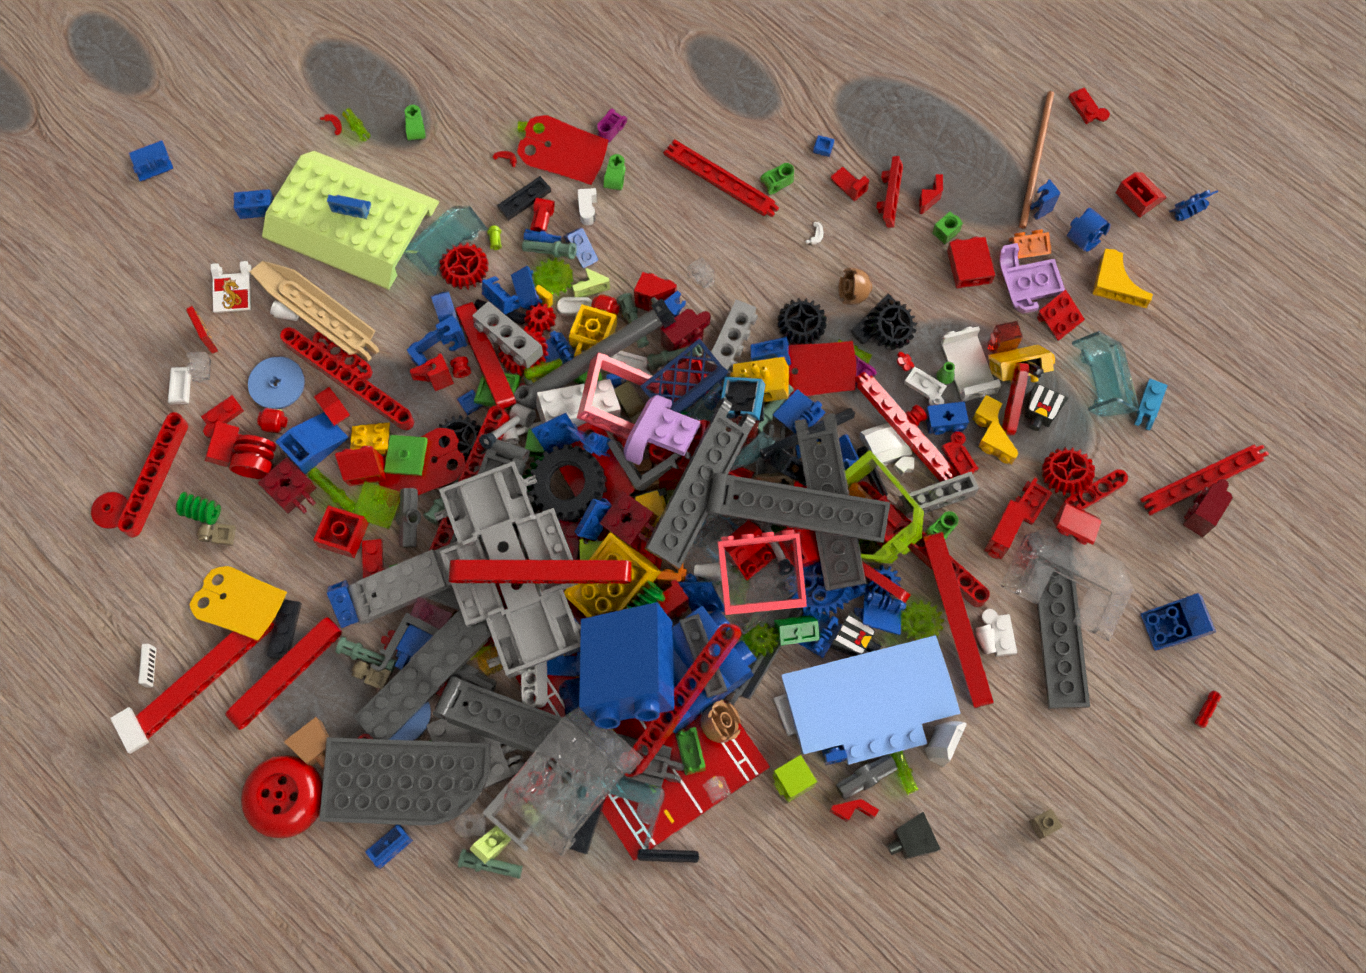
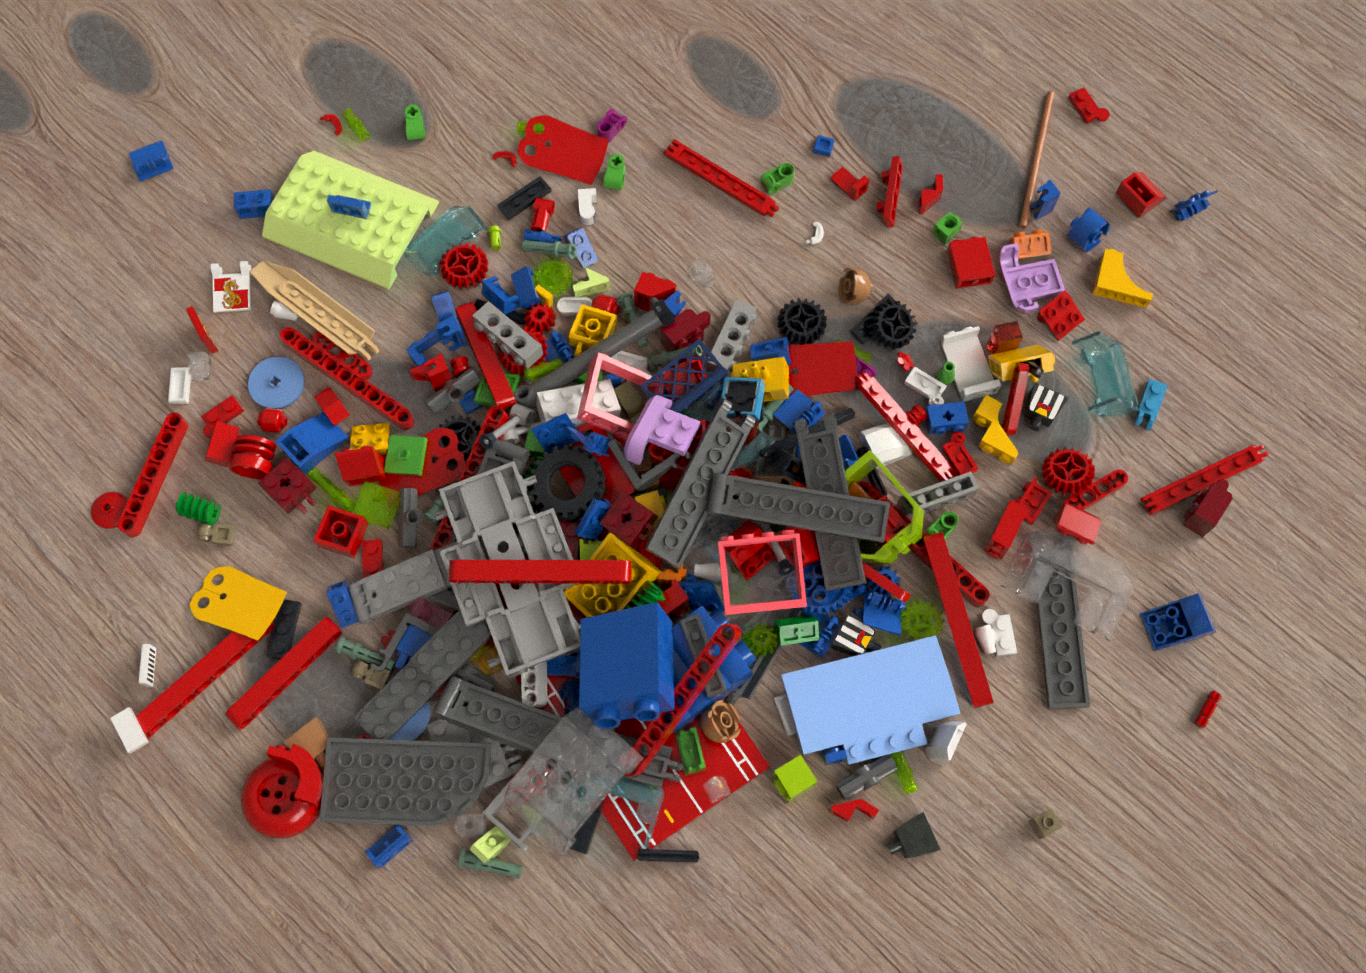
white piece [893,456,914,476] -> none
none -> red arch [267,743,323,807]
none -> dark grey piece [426,368,481,414]

